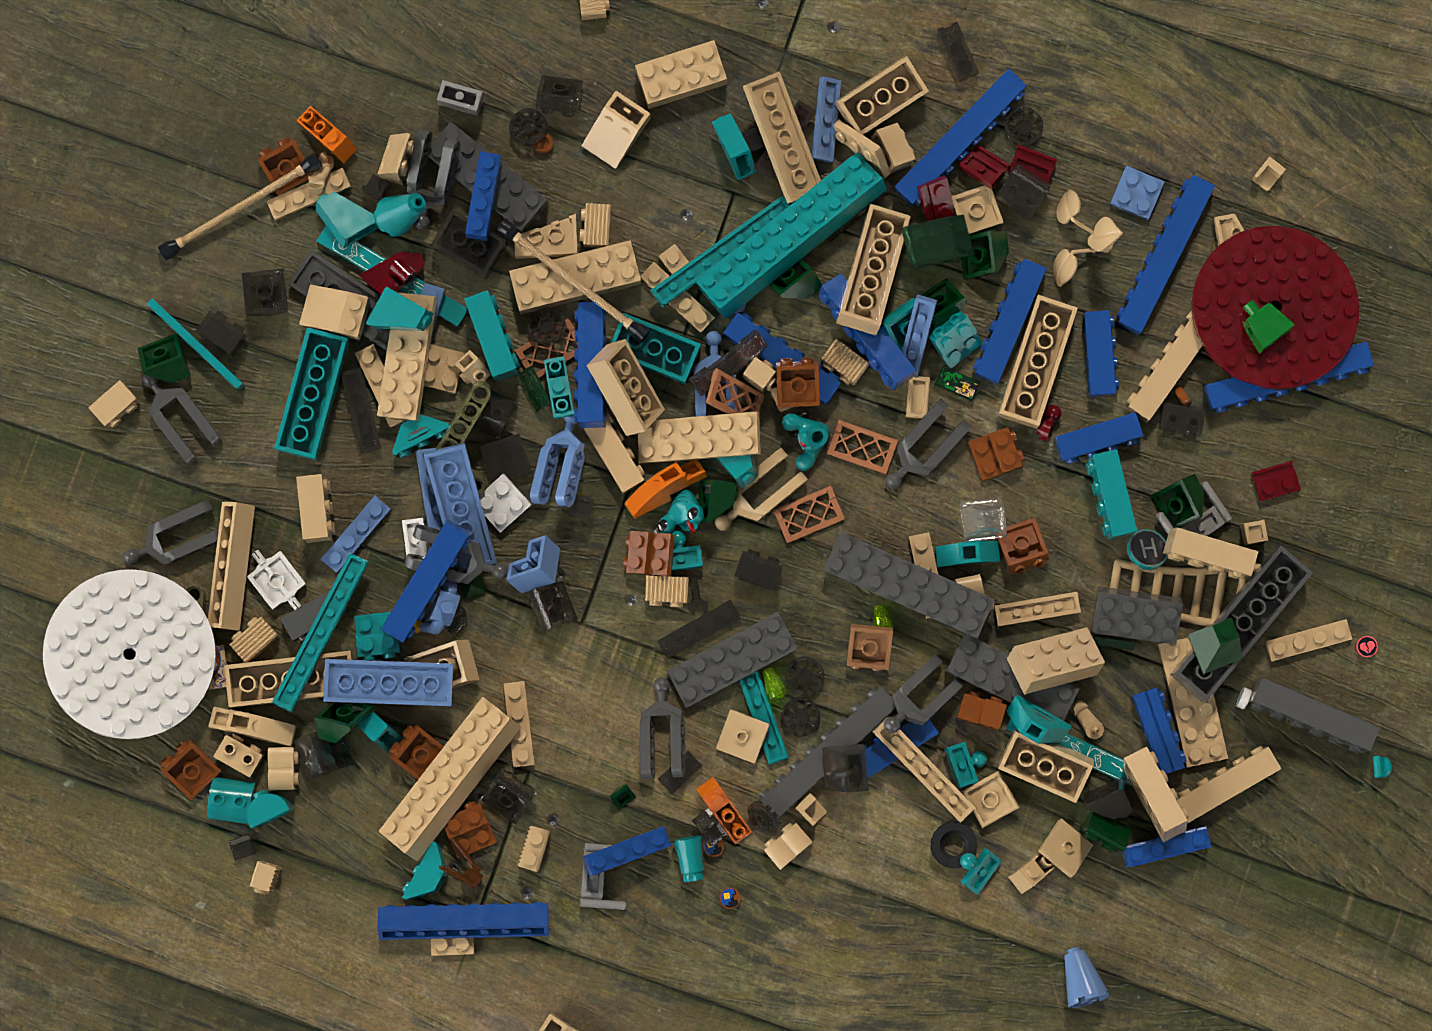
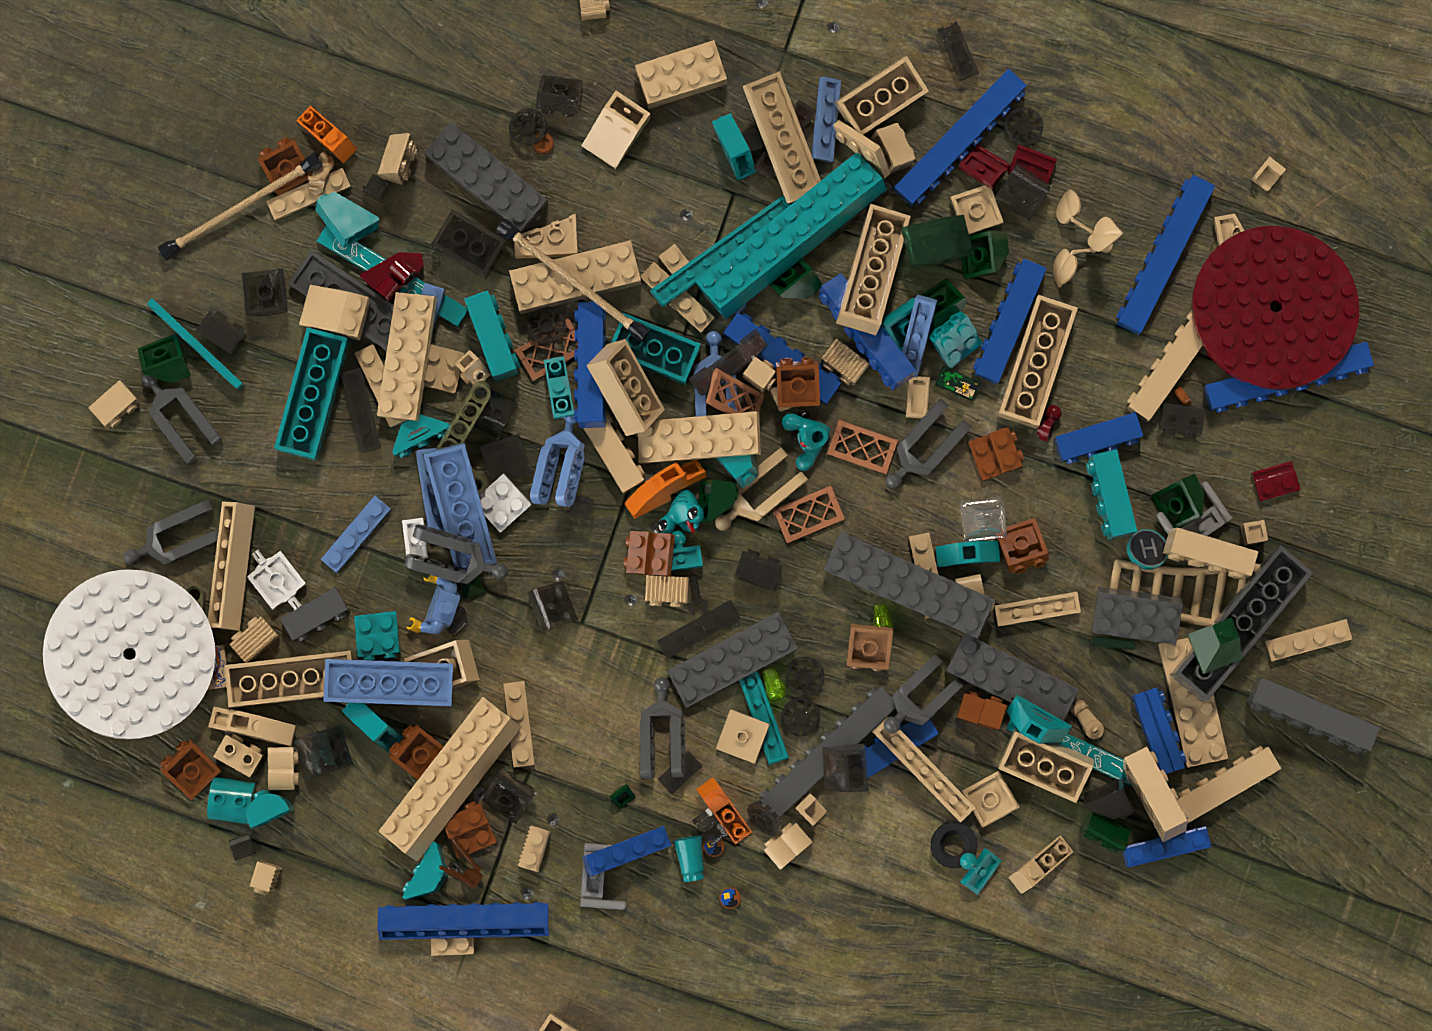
teal tile [272,553,369,713] -> none
tan piece [296,474,336,543] -> none
dark green slope [315,702,374,743] -> none
teal slope [366,287,434,332] -> none
teal cone [374,193,426,237] -> none
blue brick [381,519,470,642] -> none
dark grey piece [407,129,461,230] -> none
light grey brick [437,80,484,116] -> none
blue brick [465,151,502,241] -> none
medium blue brick [506,535,560,594] -> none
clear green tile [518,366,551,412] -> none
tan brick [580,203,611,248] -> none
dark red plate [917,176,956,225] -> none
teal plate [944,742,988,789] -> none
tan brick [1007,627,1105,695] -> none
tan plate [1038,818,1093,878] -> none
medium blue cone [1064,947,1110,1008] -> none
blue brick [1082,310,1119,397] -> none
medium blue plate [1110,165,1165,221] -> none
white tile [1236,687,1252,709] -> none
green torso [1243,300,1294,354] -> none
tile [1355,636,1378,657] -> none
teal plate [1373,756,1392,778] -> none

